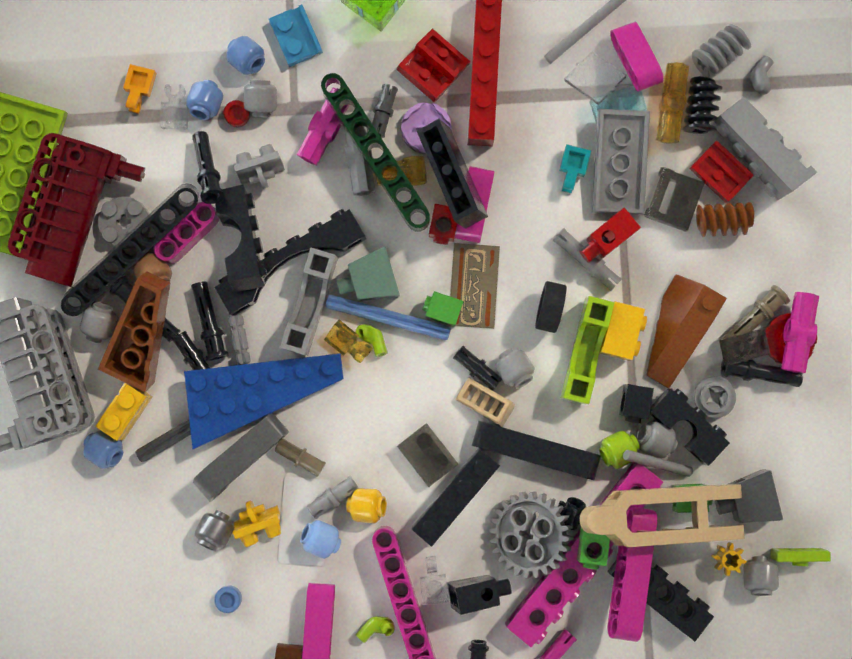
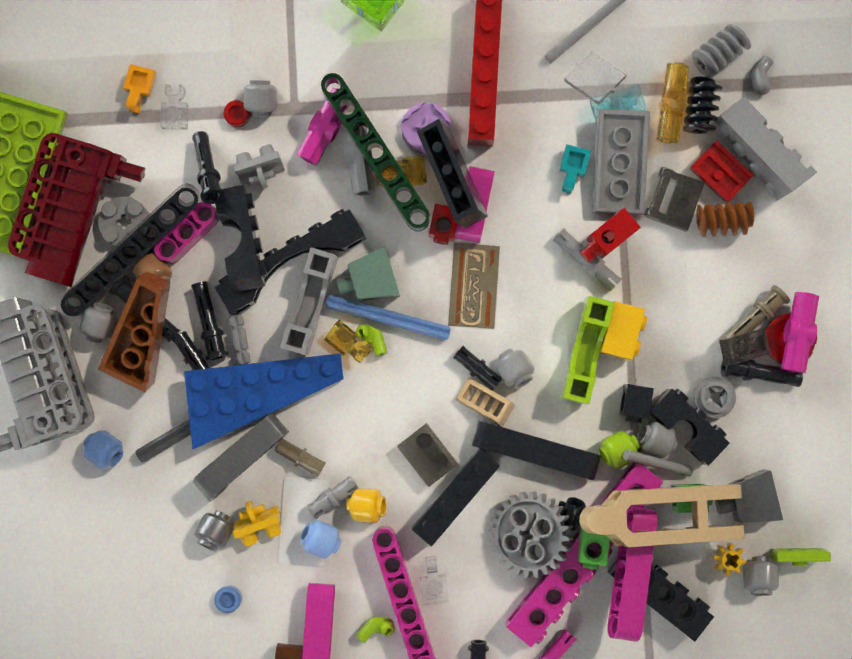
yellow brick [96,383,152,441] -> none
medium blue head [186,80,223,120] -> none
medium blue head [227,36,265,75] -> none
dark azure plate [269,4,323,67] -> none
dark grey pin [372,84,398,138] -> none
red slope [397,28,470,103] -> none
bright green brick [423,291,464,327] -> none
black torso [447,575,512,615] -> none
black tyre [535,281,567,333] -> none
dark pink beam [610,22,664,91] -> none
dark orange wedge [646,274,727,389] -> none

